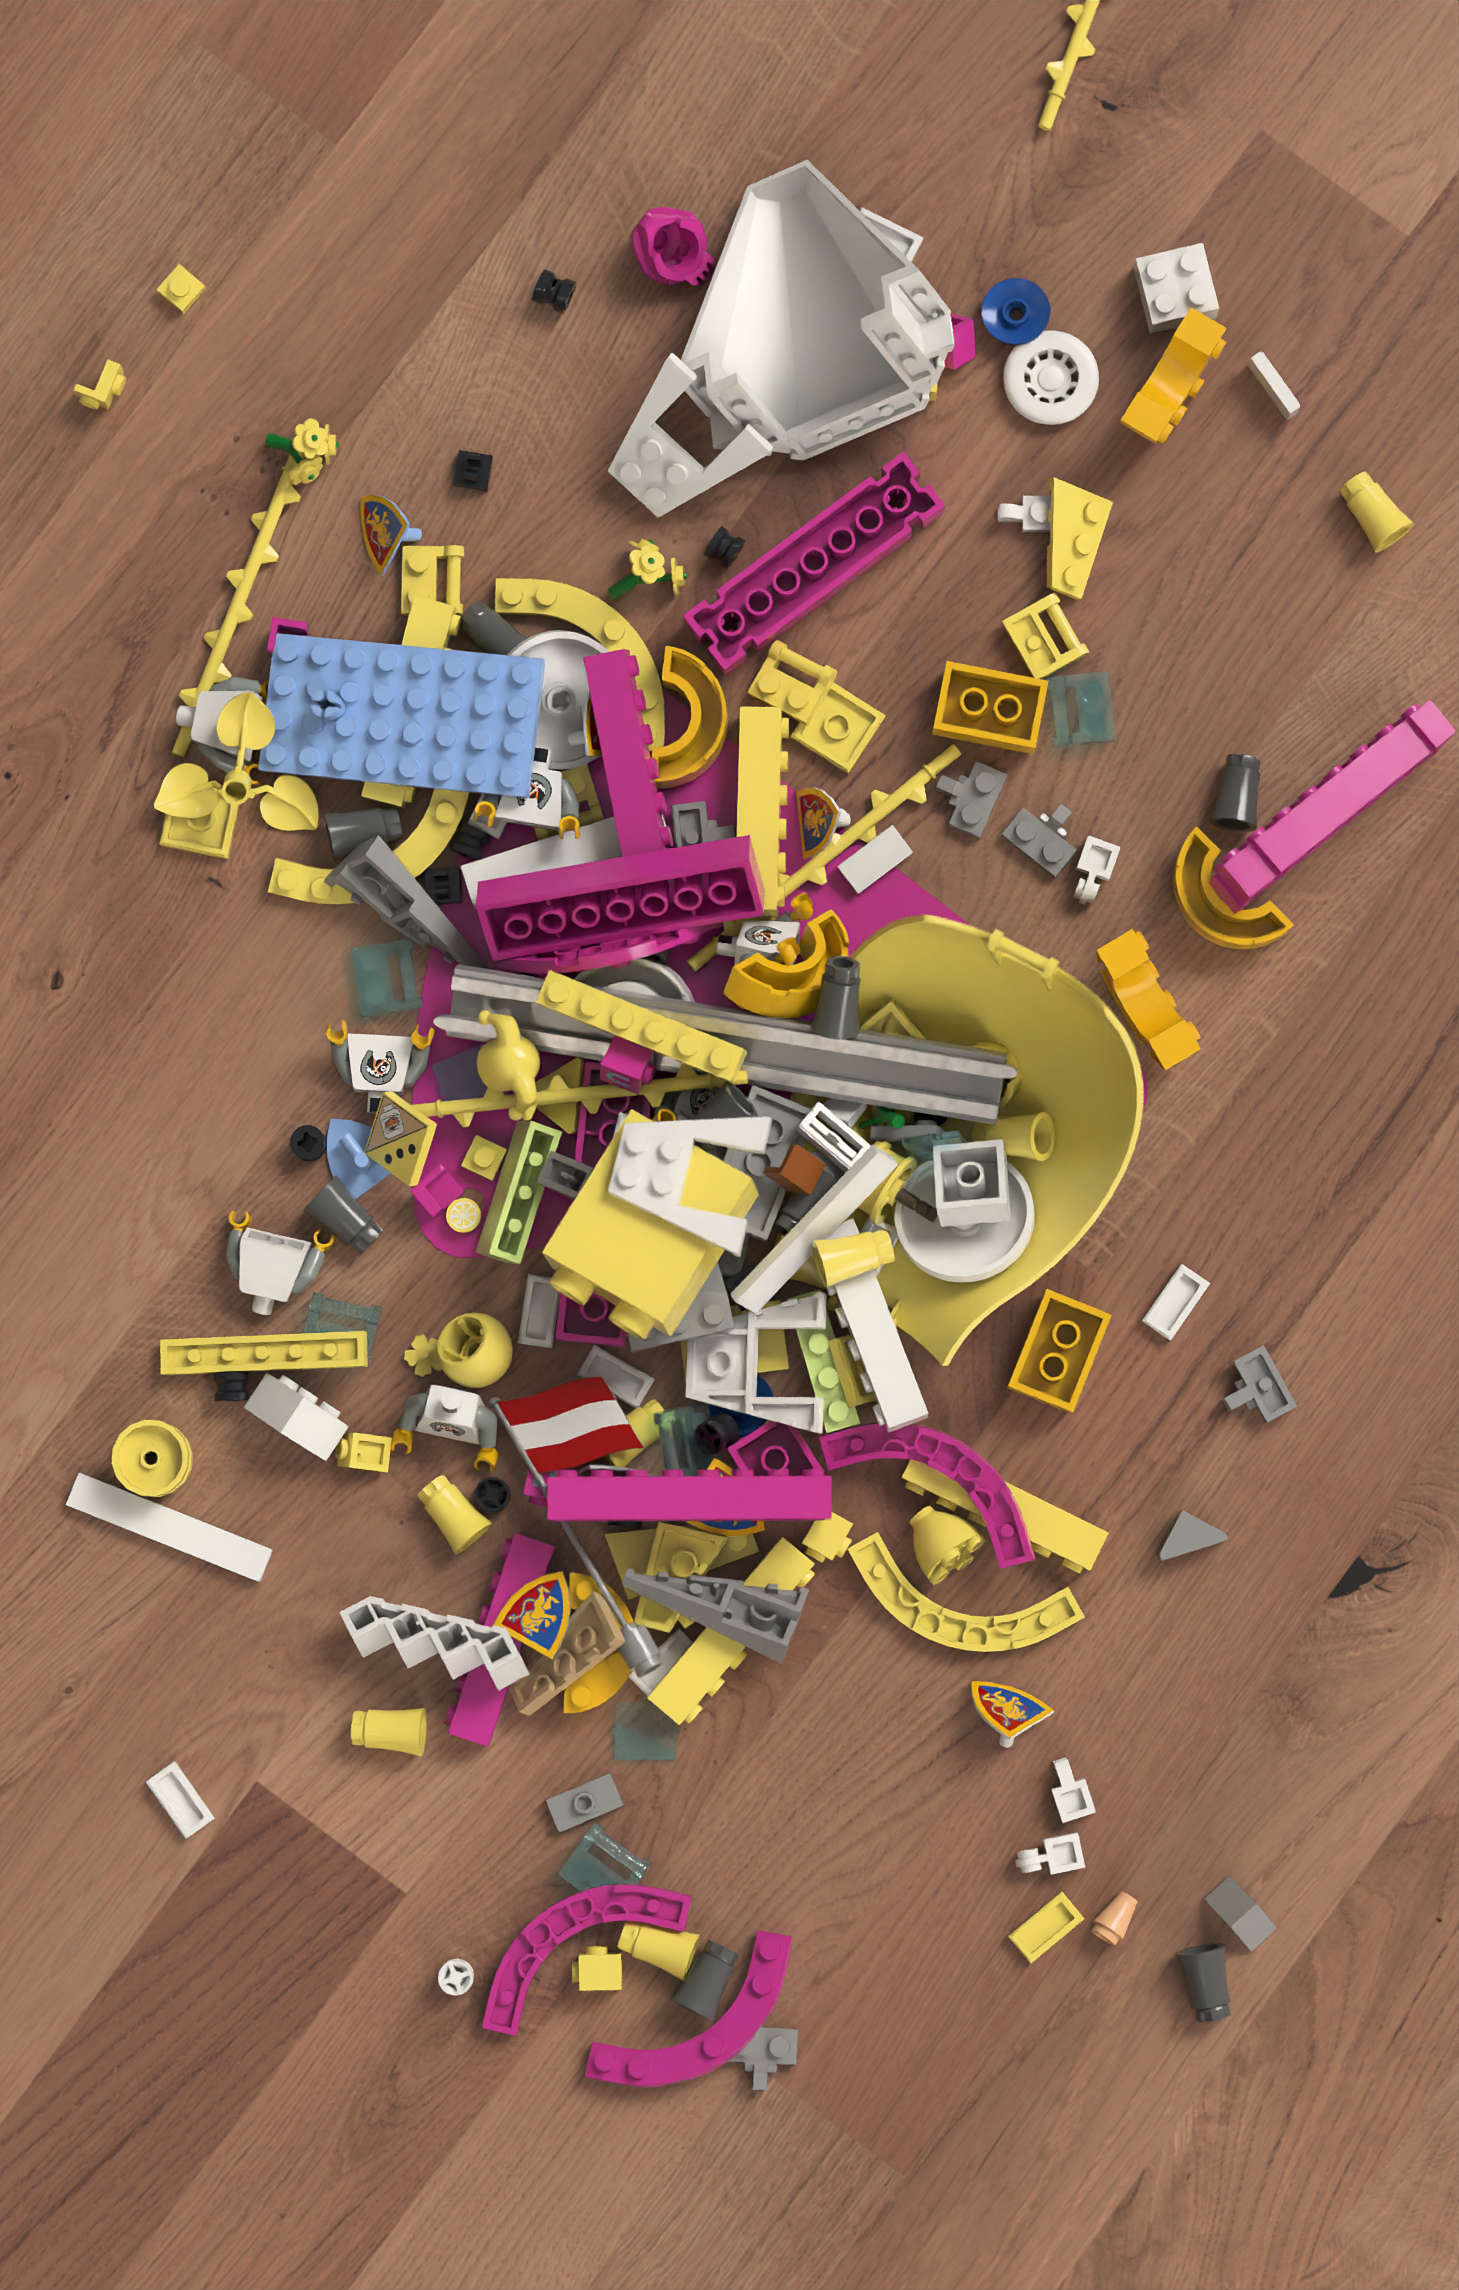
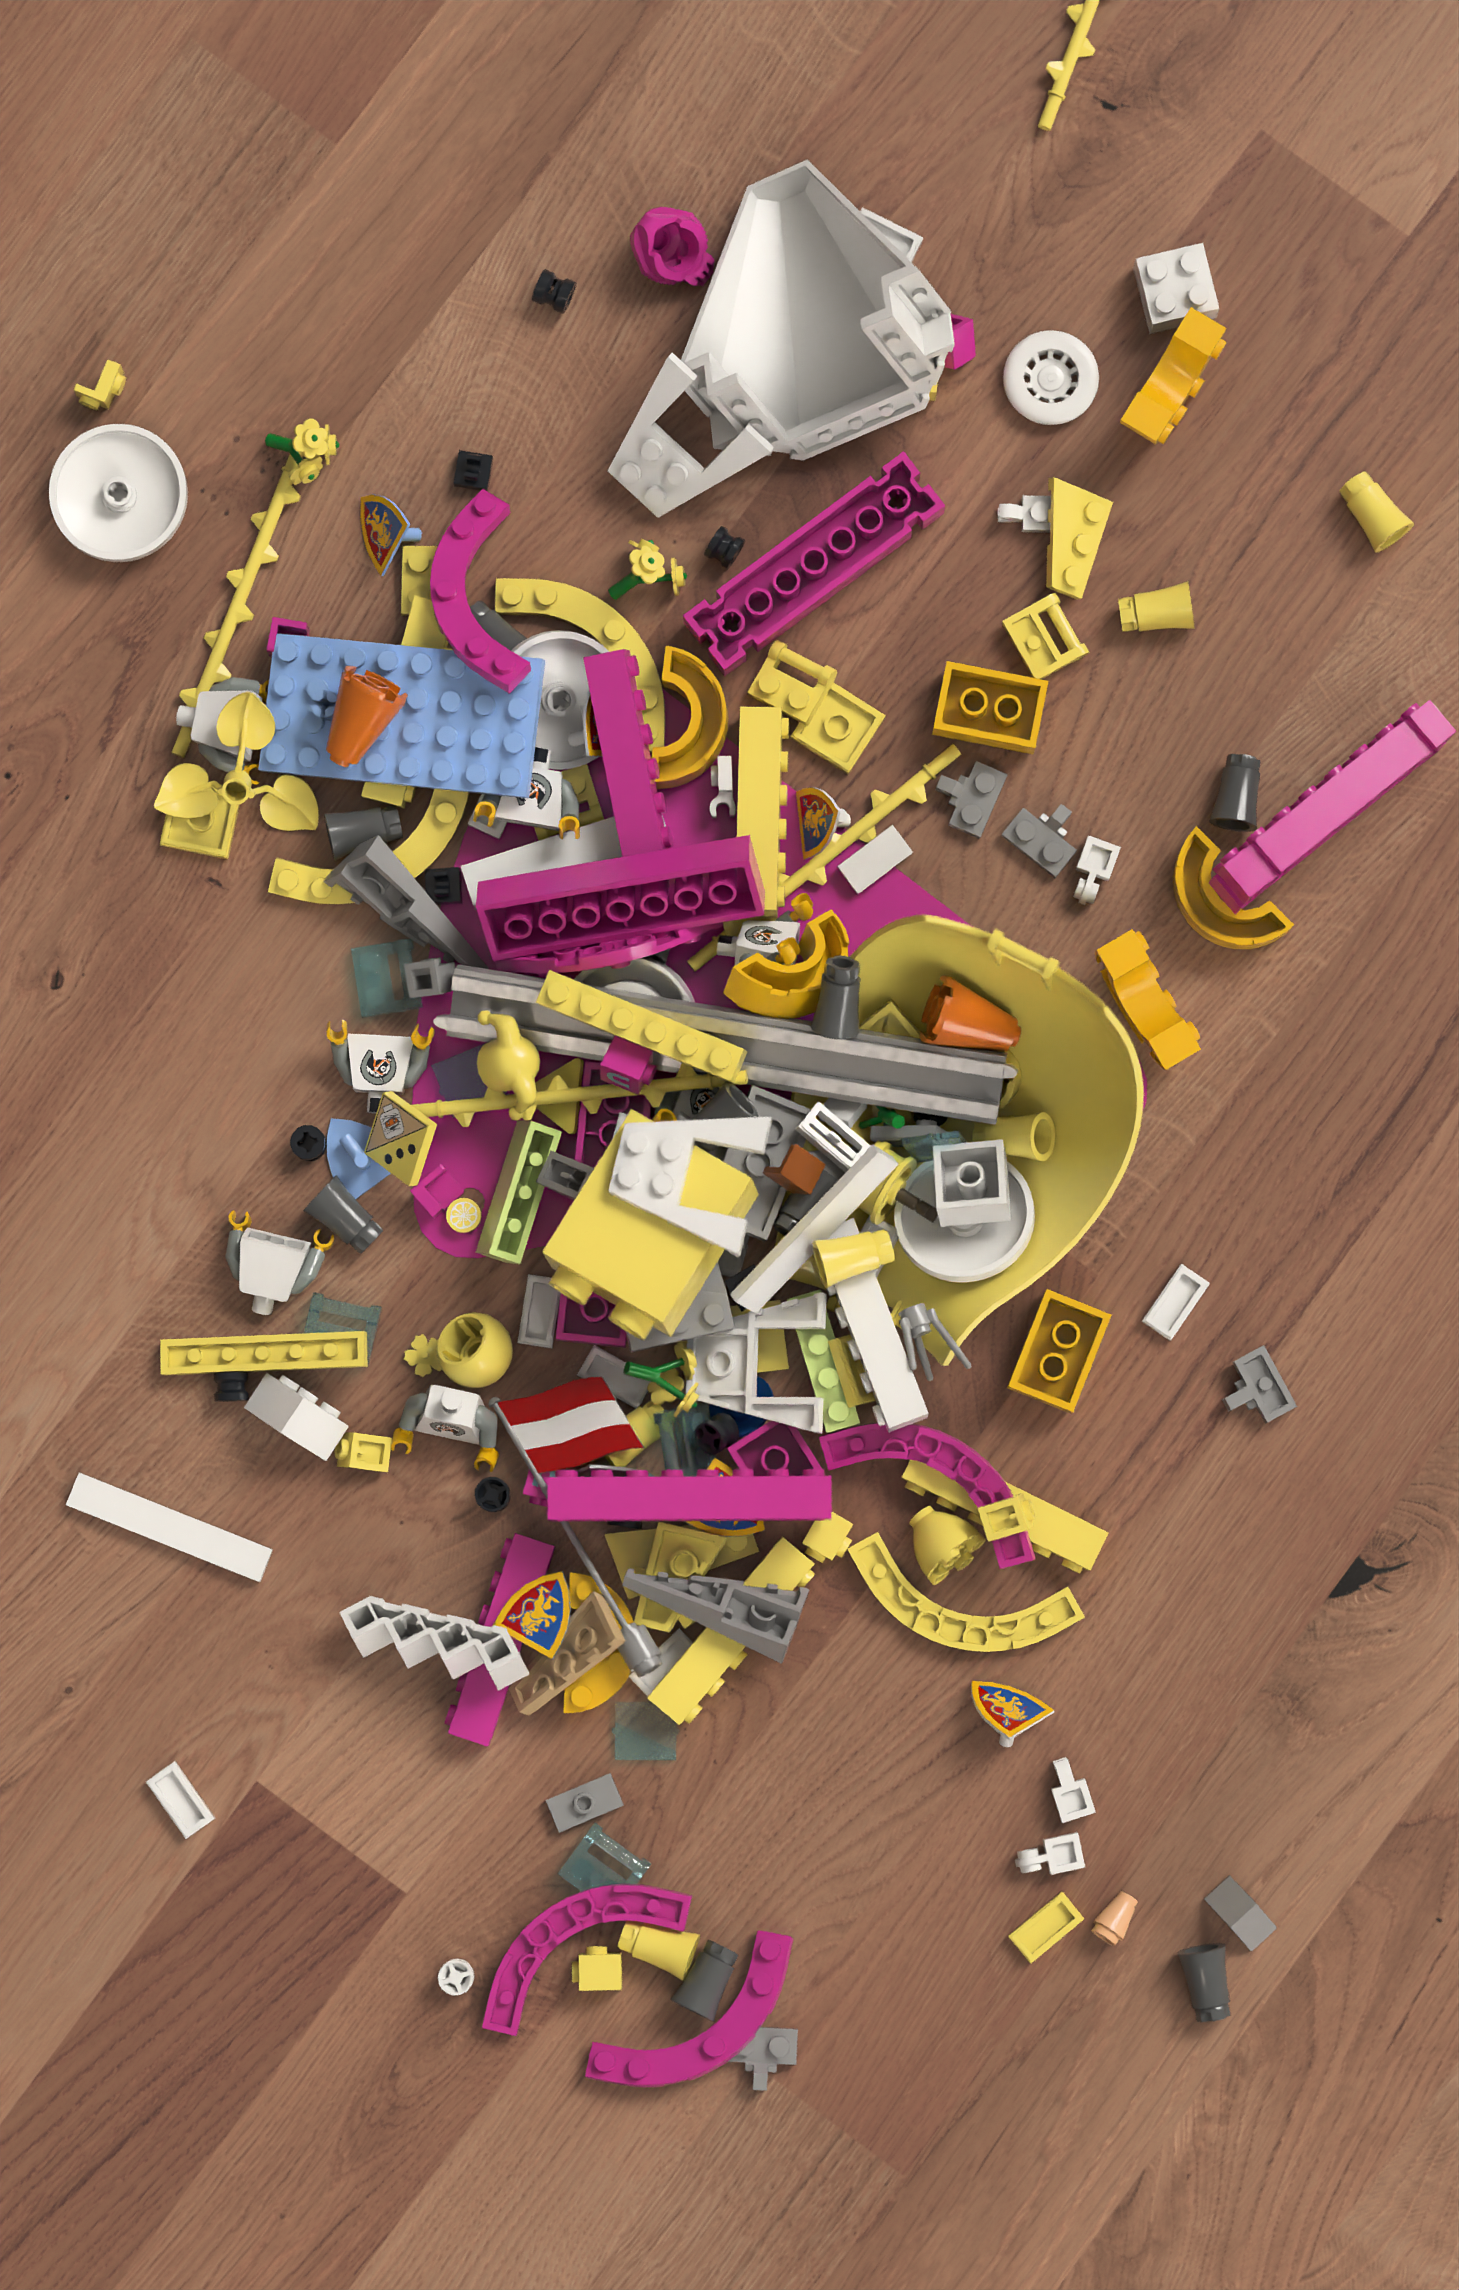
light yellow wheel [112,1420,193,1497] -> none
light yellow plate [157,264,206,314] -> none
light yellow plant [351,1708,427,1757] -> none
light yellow plant [417,1475,493,1555] -> none
black wheel [449,823,491,861] -> none
light yellow plate [461,1135,508,1181] -> none
light grey hinge [671,801,737,847] -> none
blue dish [982,278,1050,345] -> none
clear light blue plate [1046,671,1115,748] -> none
light grey slope [1157,1510,1228,1561] -> none
white tile [1248,351,1300,421] -> none
none -> white dish [49,424,188,562]
none -> orange cone [326,666,408,767]
none -> light grey brick [404,957,455,998]
none -> dark pink plate [430,489,531,694]
none -> light yellow plant [623,1342,699,1418]
none -> white plate [710,756,736,818]
none -> light grey plant [898,1303,971,1381]
none -> orange cone [919,976,1021,1051]
none -> light yellow bracket [978,1493,1036,1542]
none -> light yellow plant [1118,581,1195,632]

